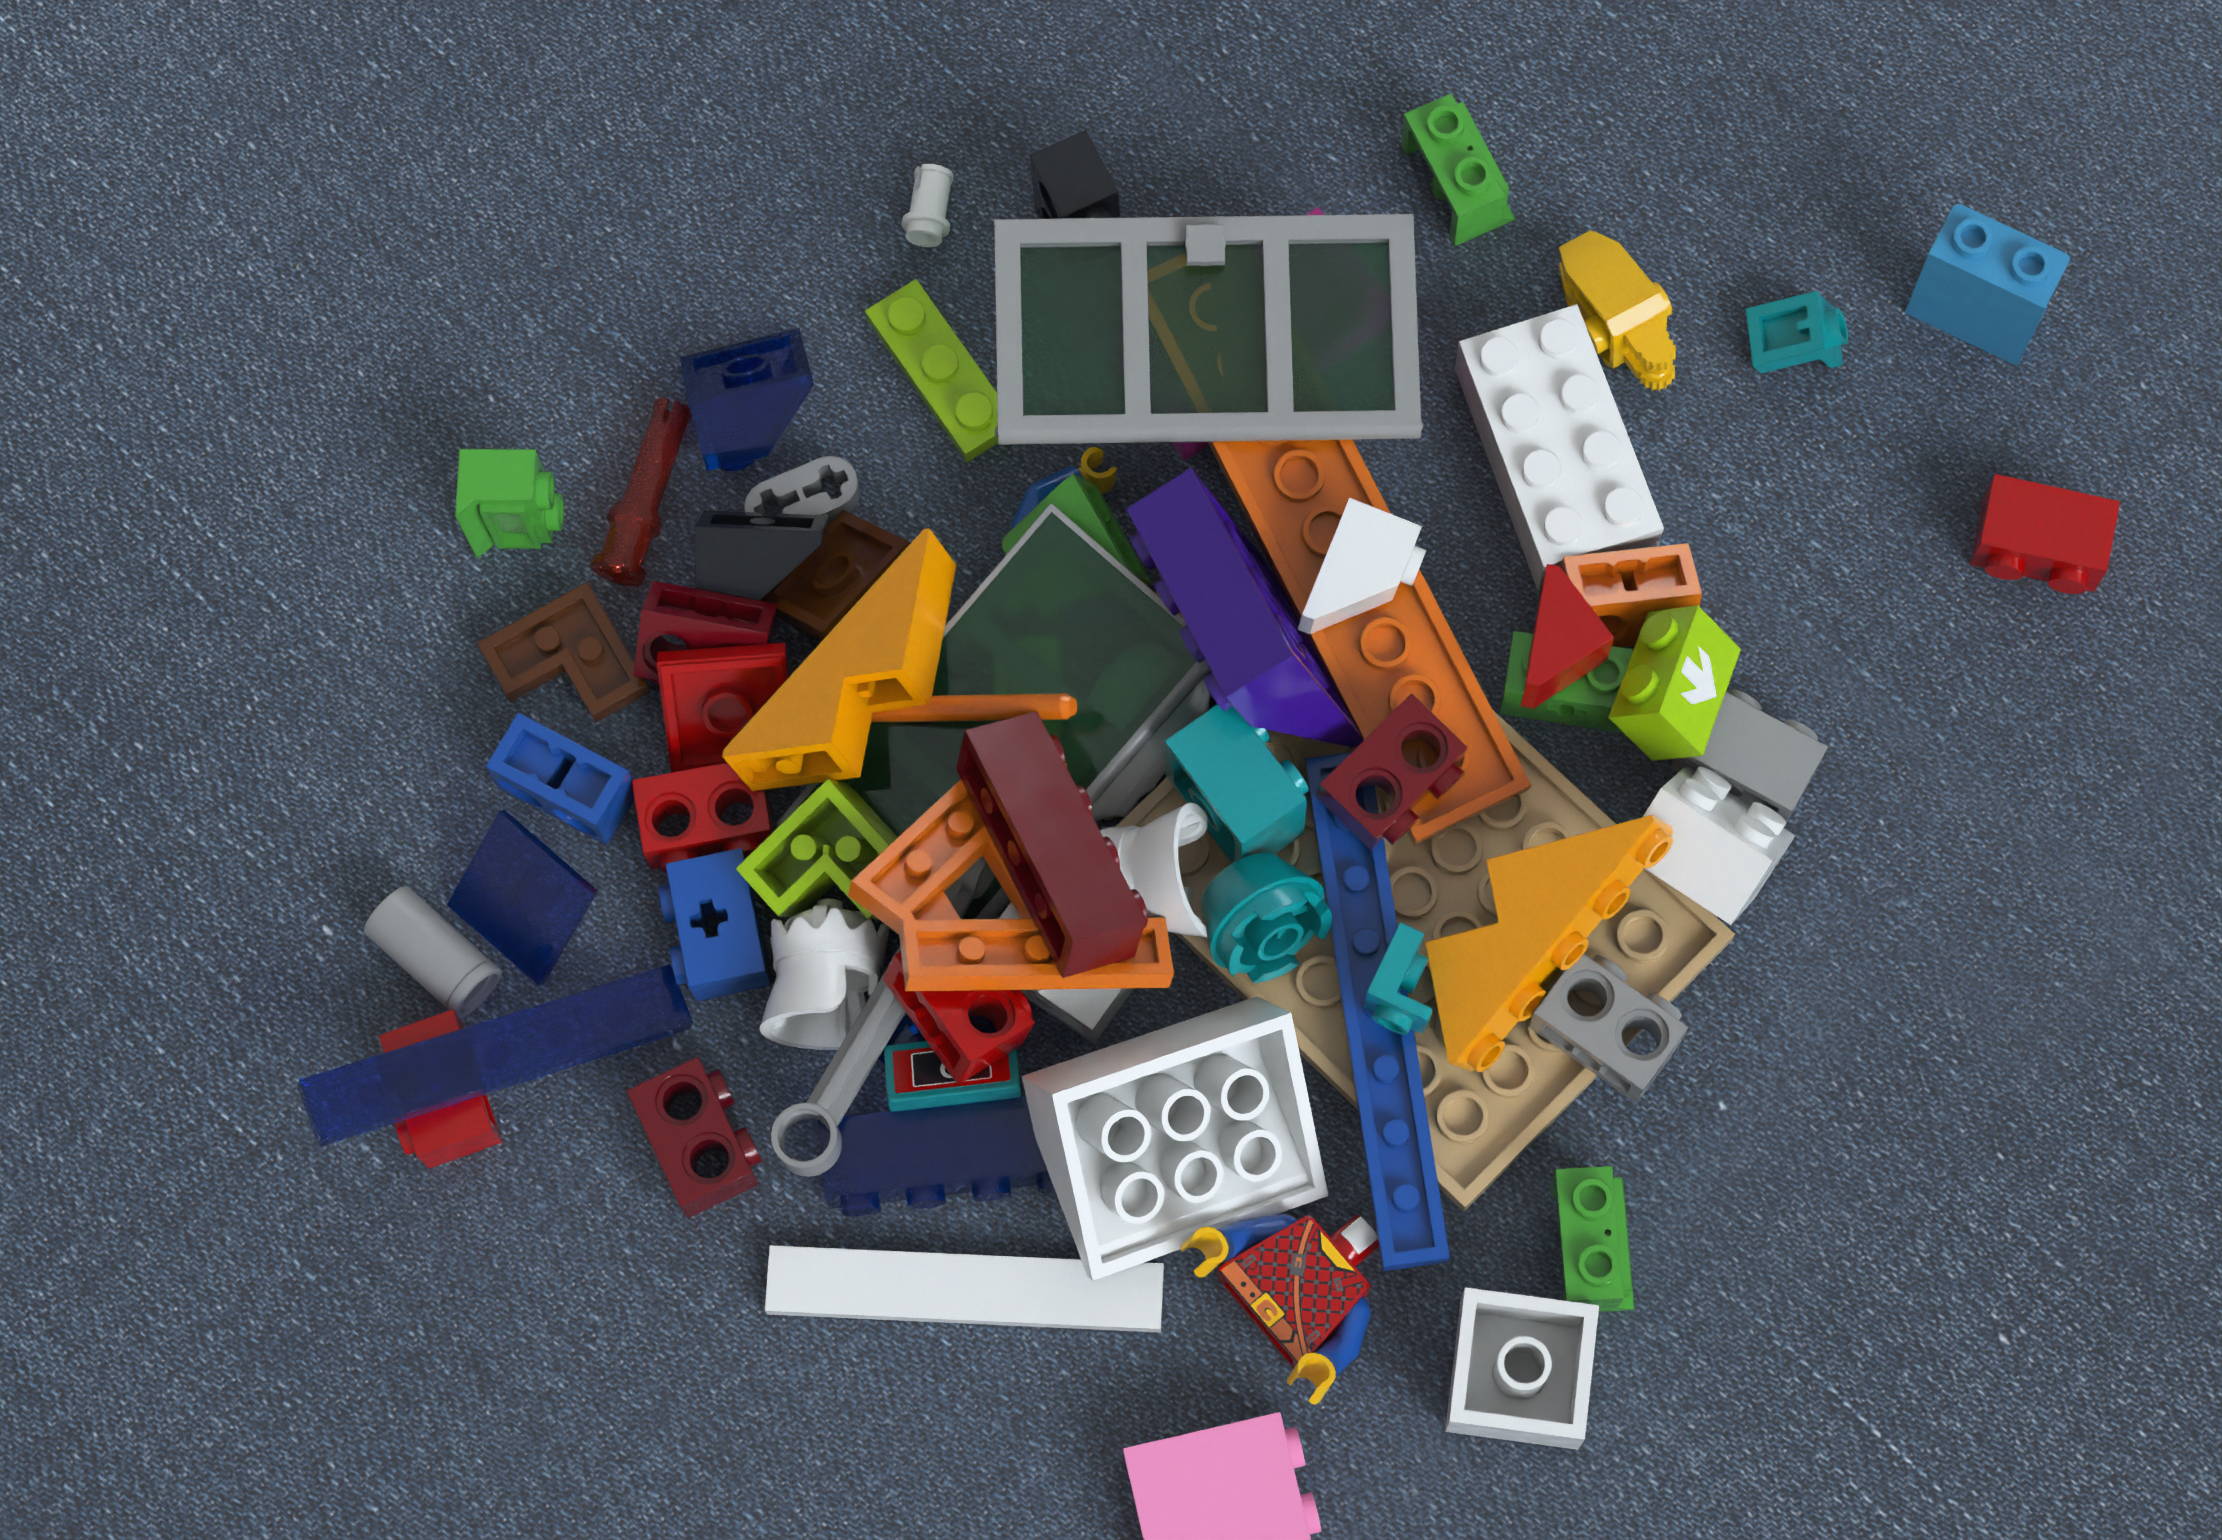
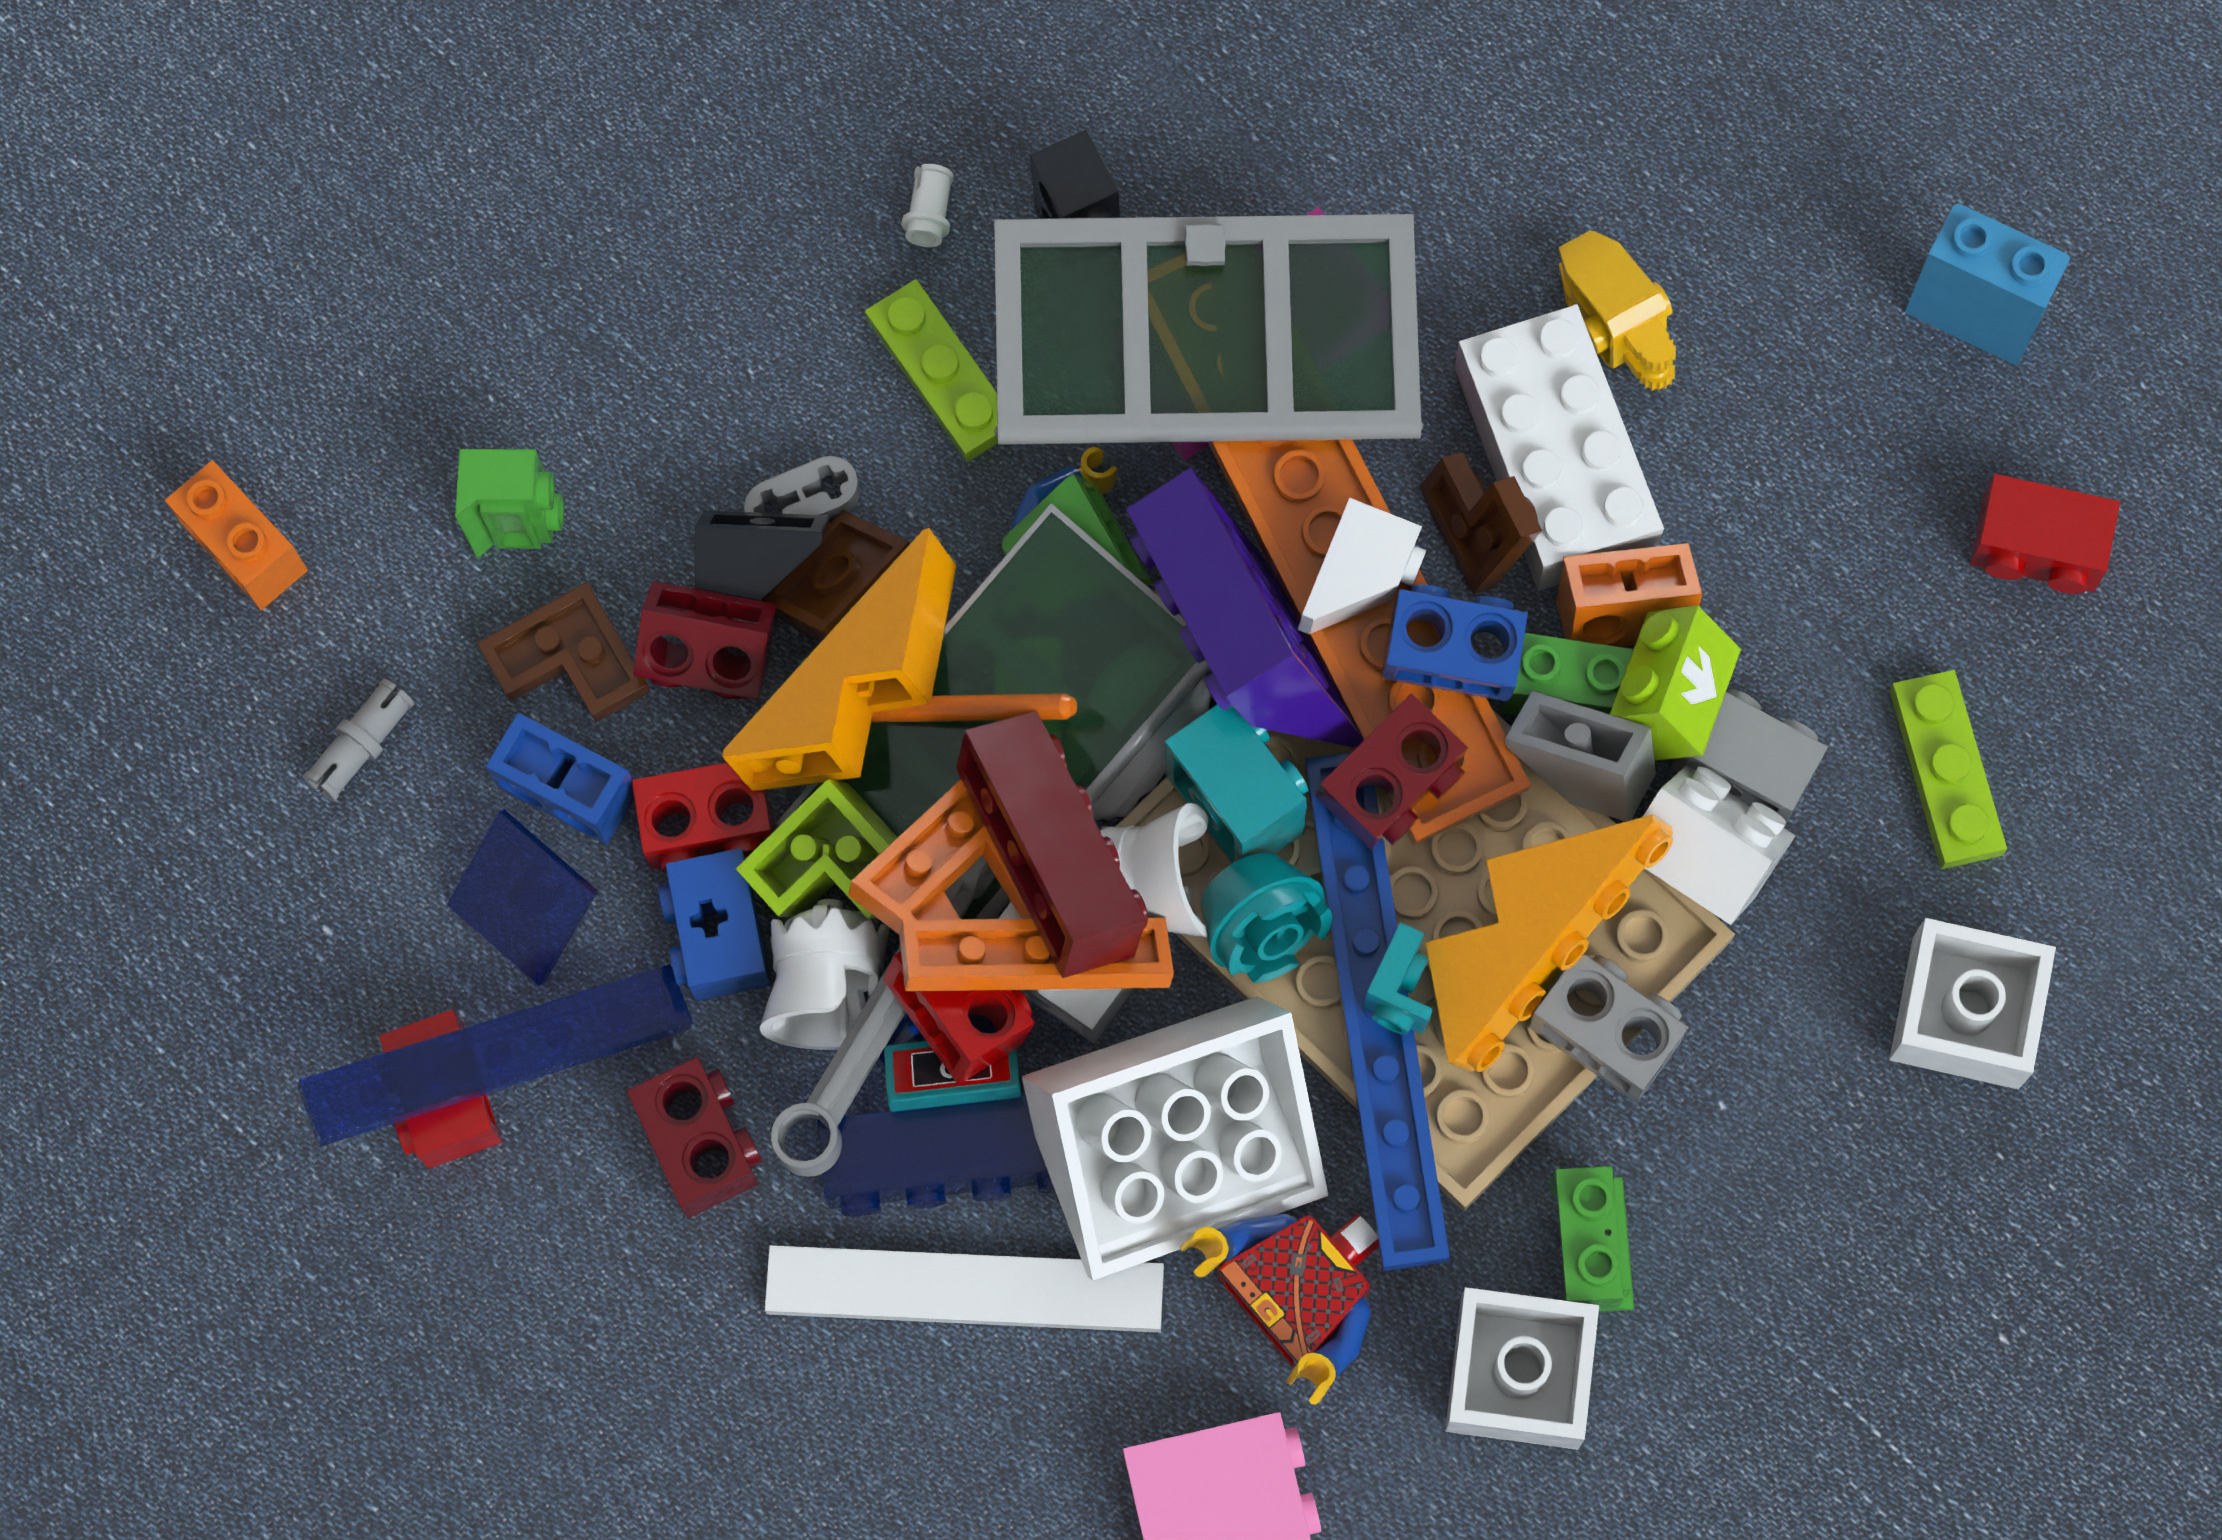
light grey pin [364,886,502,1018] -> none
clear red pin [590,398,693,586] -> none
red tile [656,643,790,773] -> none
clear blue slope [680,328,814,471] -> none
bright green window [1401,94,1516,247] -> none
red slope [1521,564,1614,709] -> none
teal bracket [1745,291,1848,373] -> none
none -> orange brick [164,460,308,611]
none -> light grey pin [302,678,415,802]
none -> blue brick [1381,584,1528,702]
none -> reddish brown plate [1419,452,1542,594]
none -> light grey slope [1505,691,1656,822]
none -> lime plate [1889,670,2007,869]
none -> white brick [1889,918,2056,1089]

